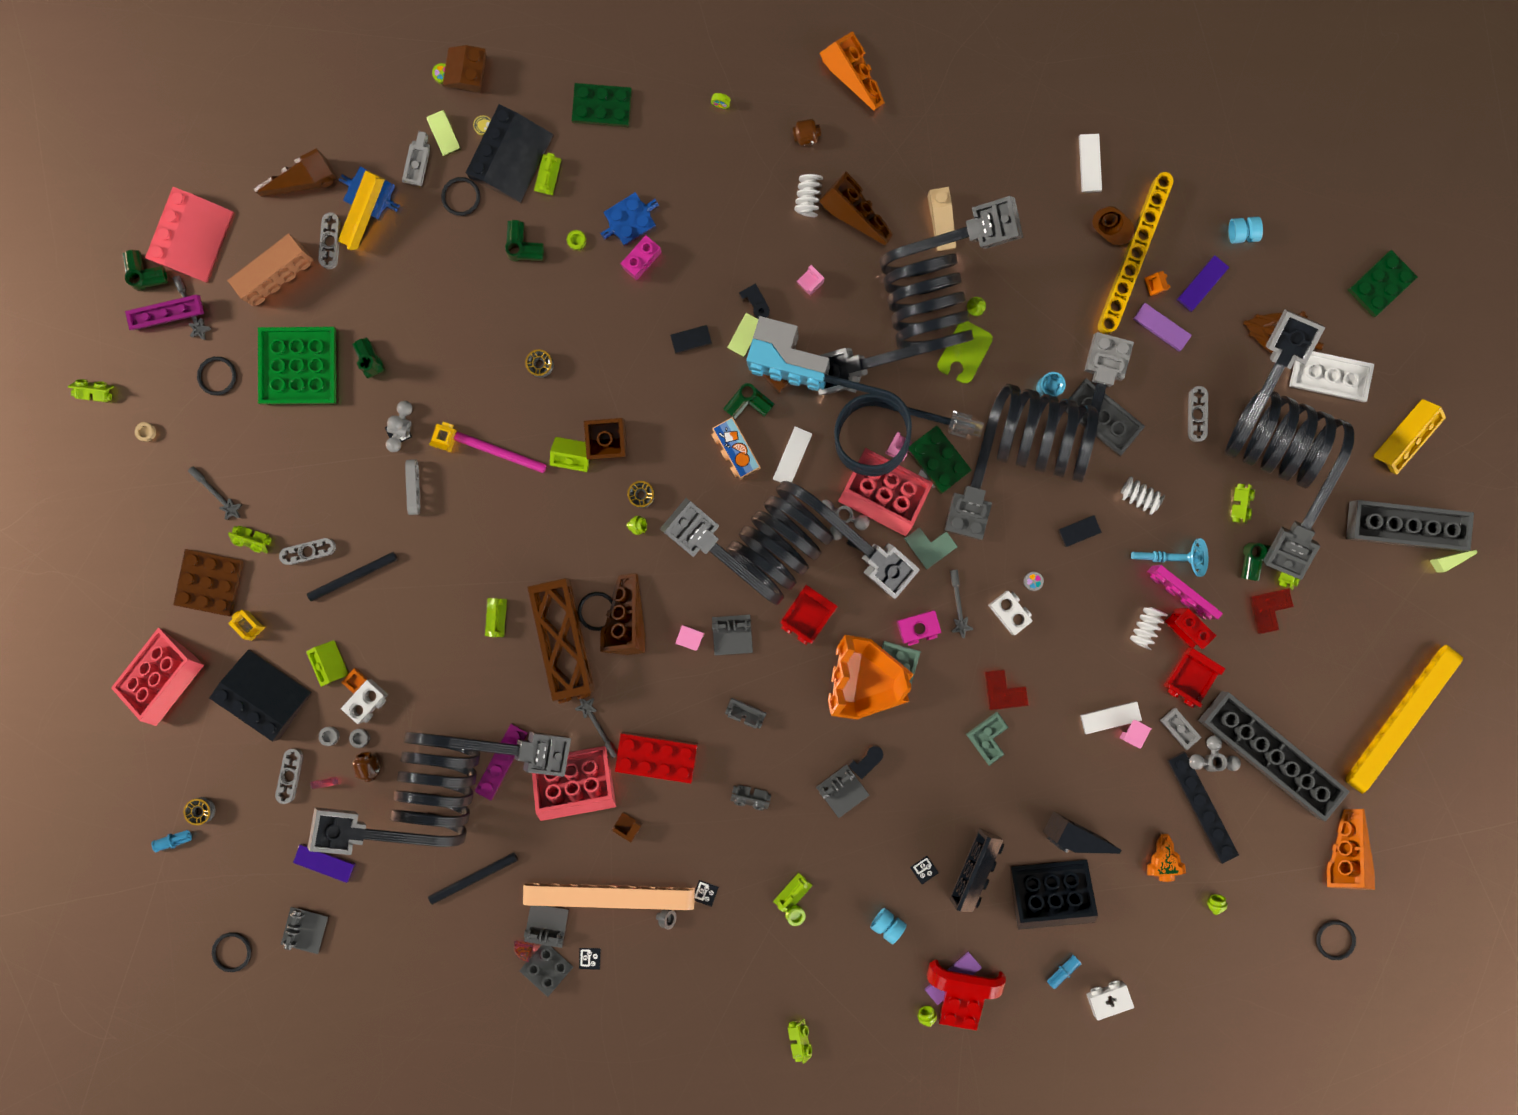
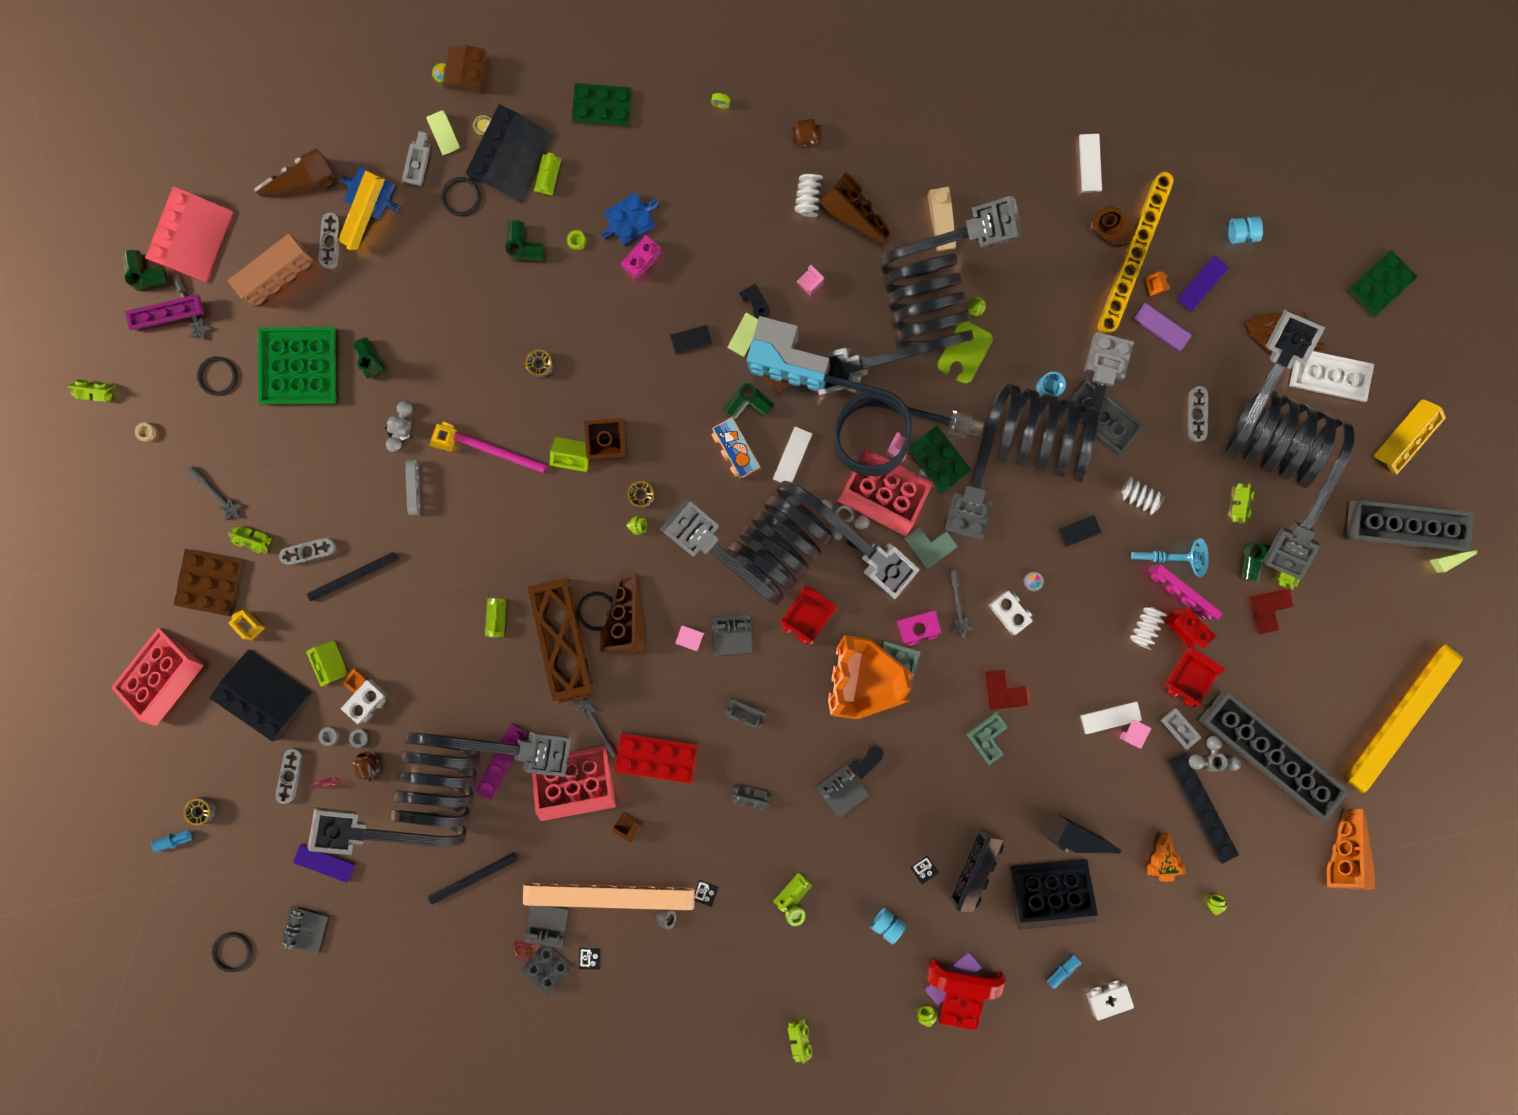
orange wedge [819,31,885,110] -> none
black piece [1316,921,1356,960] -> none

